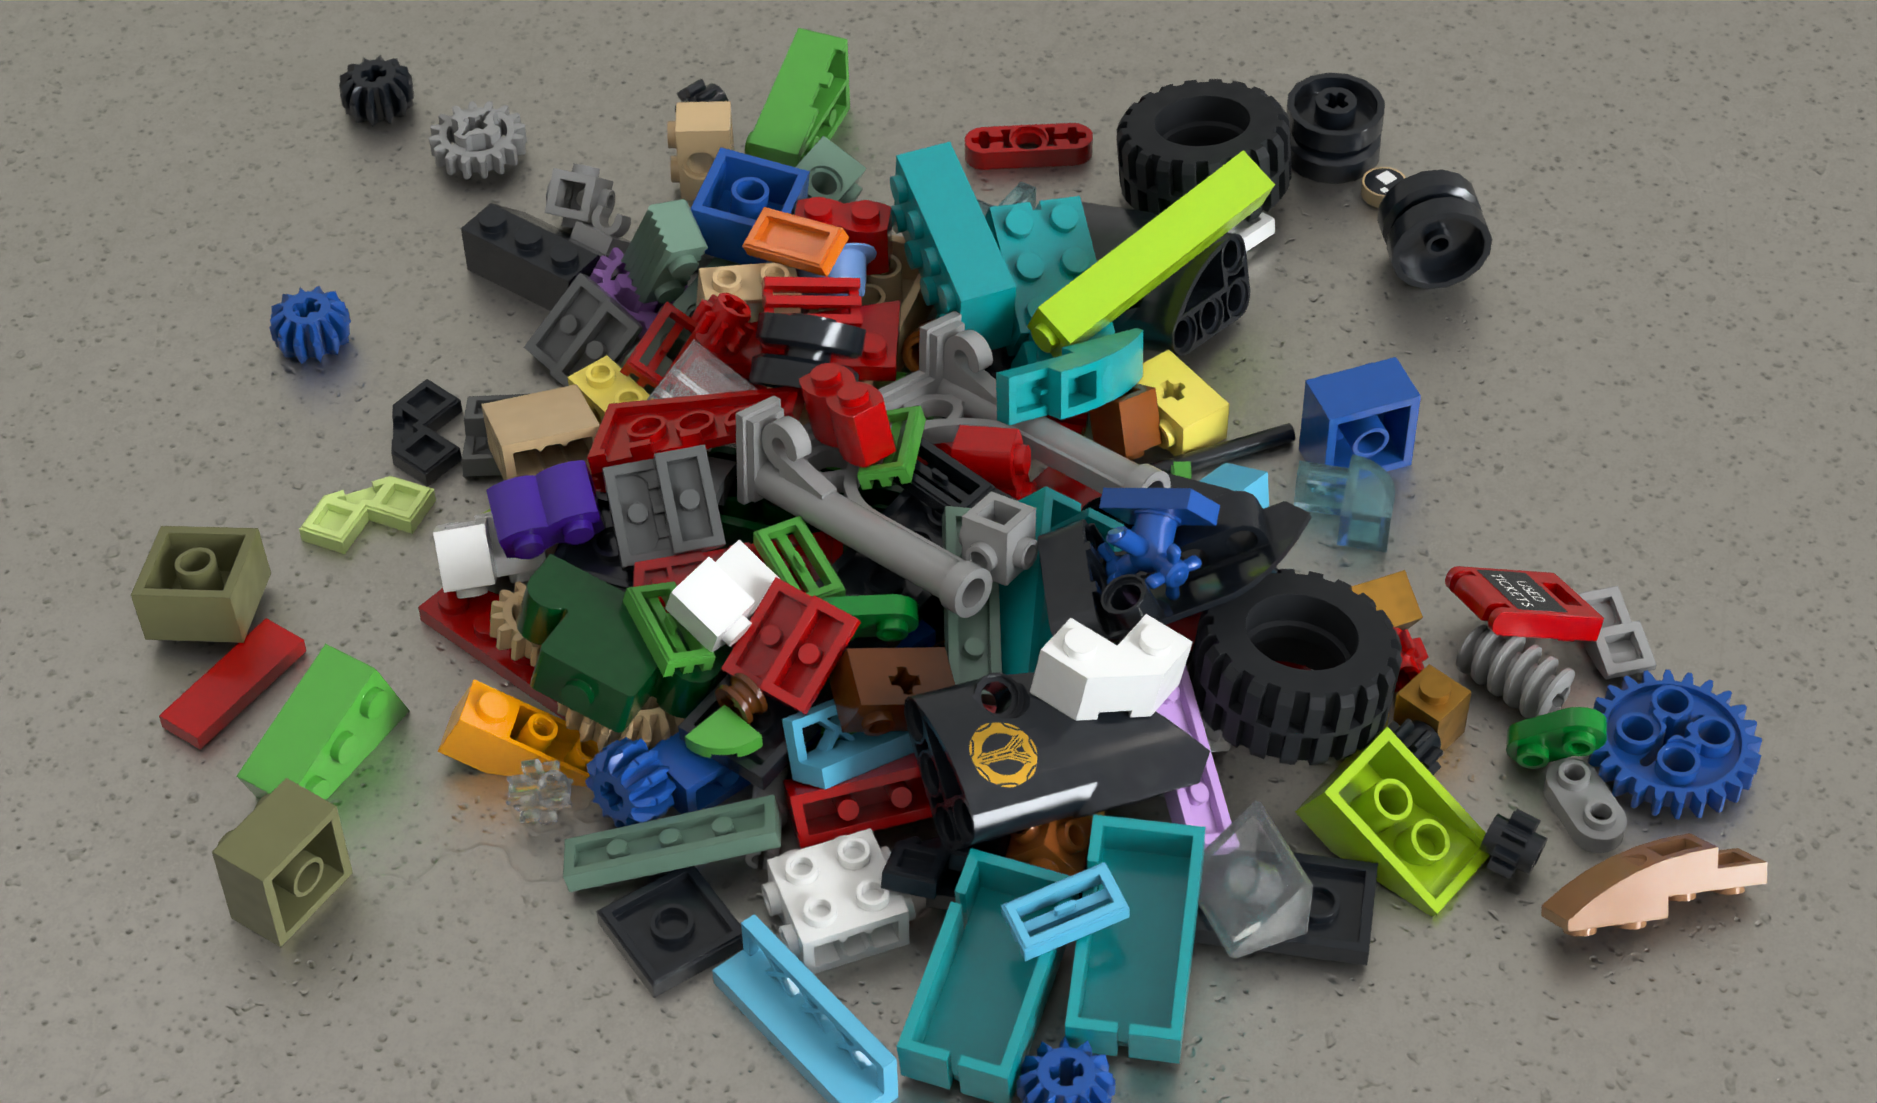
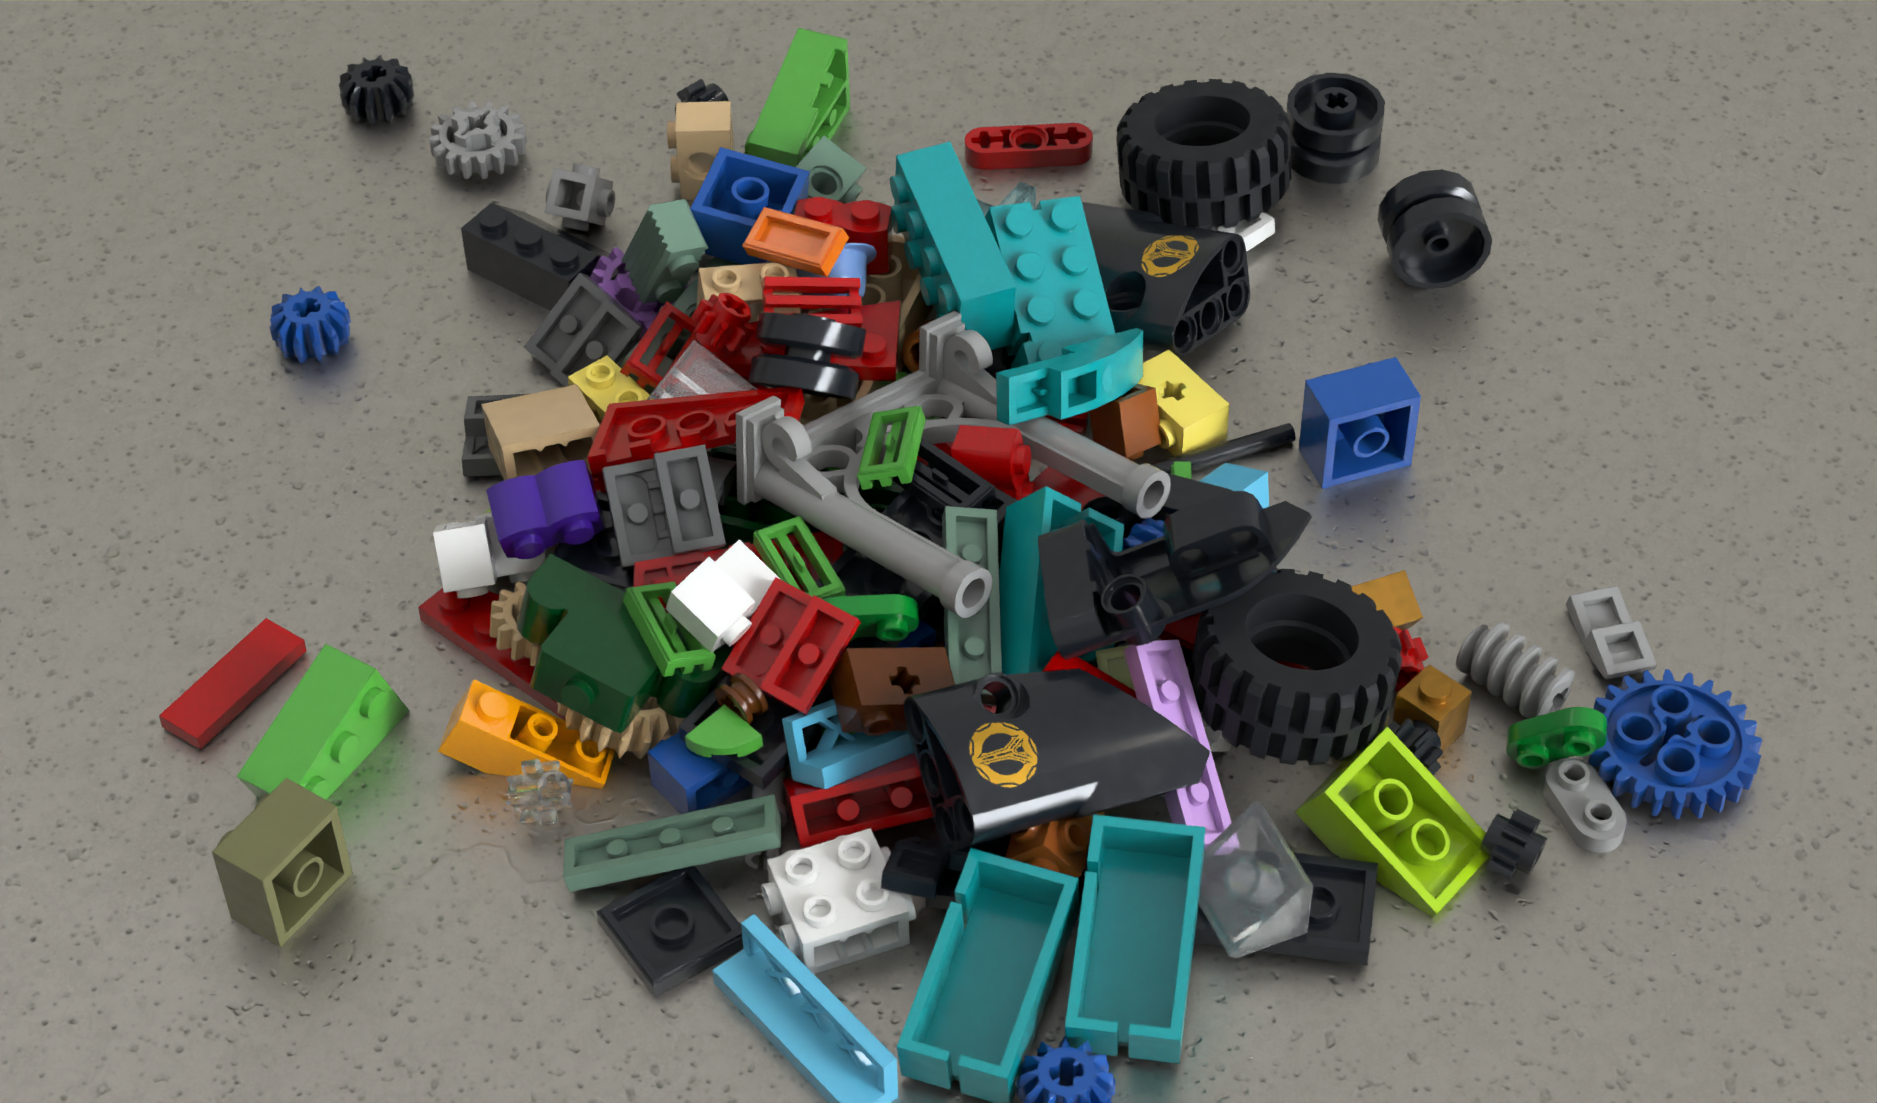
olive brick [131,526,271,643] -> none
yellowish green tile [299,476,436,554] -> none
black tile [391,379,463,487] -> none
light grey tile [570,205,631,256] -> none
blue gear [585,737,676,828] -> none
red brick [799,363,896,468] -> none
light grey brick [959,491,1039,586] -> none
medium azure tile [1001,862,1130,961] -> none
lime brick [1027,150,1275,357] -> none
white brick [1030,614,1192,721] -> none
blue piece [1098,488,1220,600] -> none
clear light blue brick [1294,454,1395,552] -> none
tile [1361,167,1406,208] -> none
red container [1445,566,1604,642] -> none
slope [1541,833,1767,936] -> none

